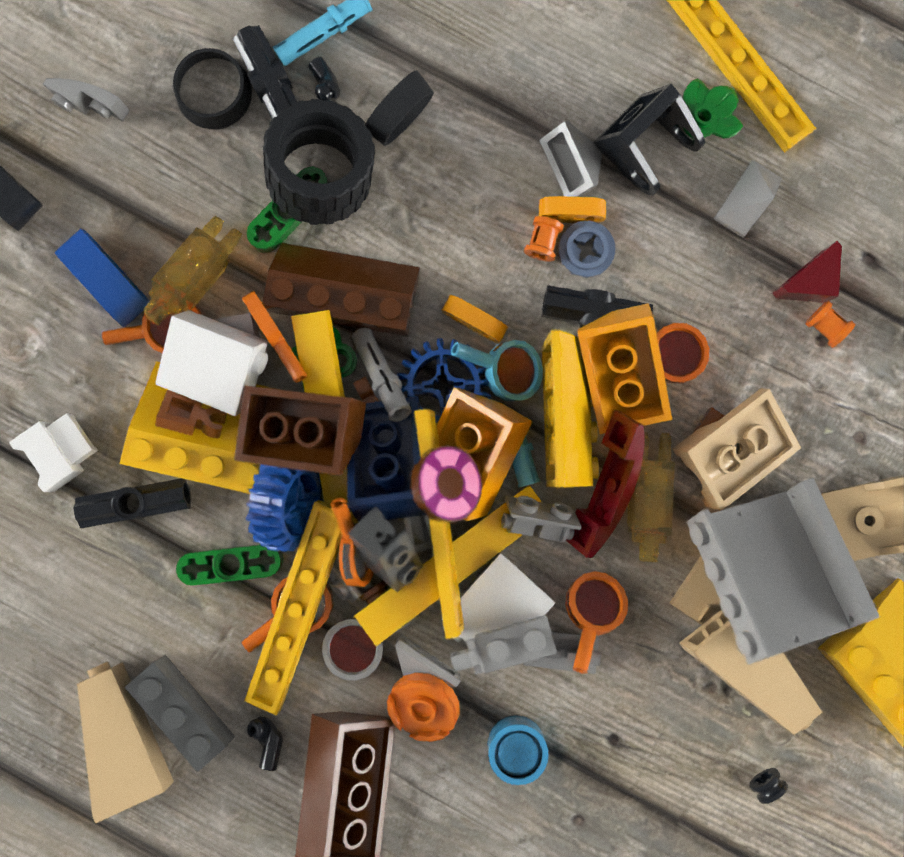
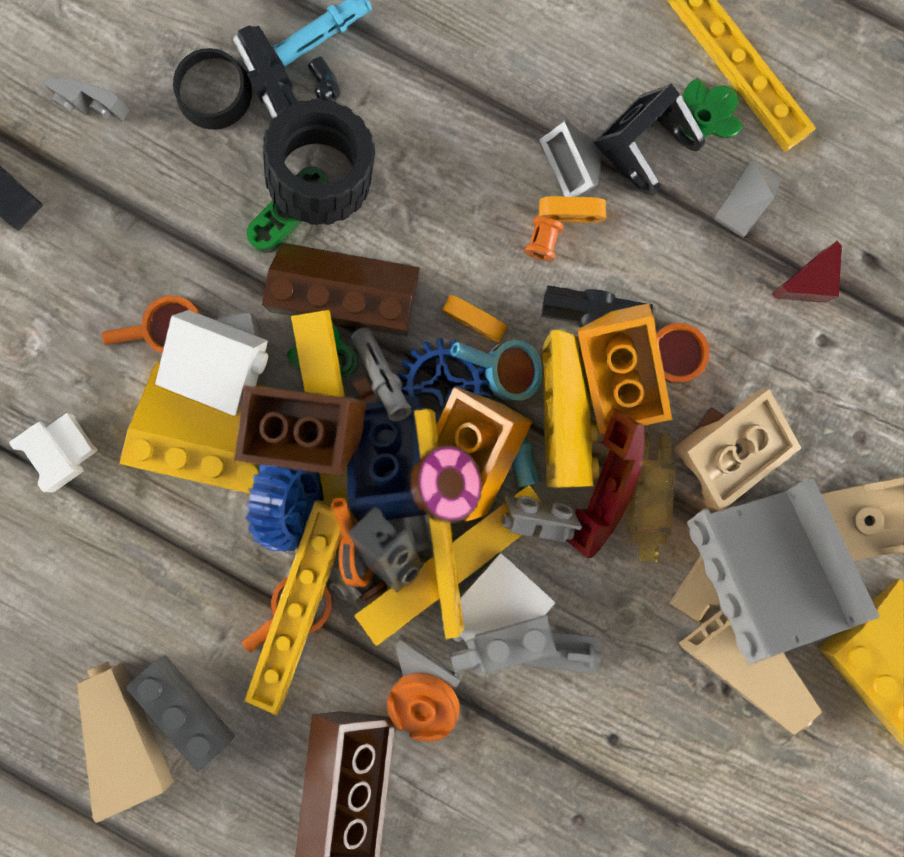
blue beam [54,228,152,327] -> none
black piece [73,478,192,529] -> none
clear yellow hinge [144,215,242,326] -> none
dark orange plate [155,390,227,438] -> none
green beam [176,545,283,586] -> none
orange piece [242,290,307,383] -> none
black arm [247,716,283,771] -> none
piece [322,616,419,681] -> none
black tyre [365,70,434,146] -> none
dark azure piece [487,715,548,785] -> none
sand blue gear [558,221,615,278] -> none
piece [565,571,628,674] -> none
black bush [749,768,788,804] -> none
orange bush [805,300,856,348] -> none

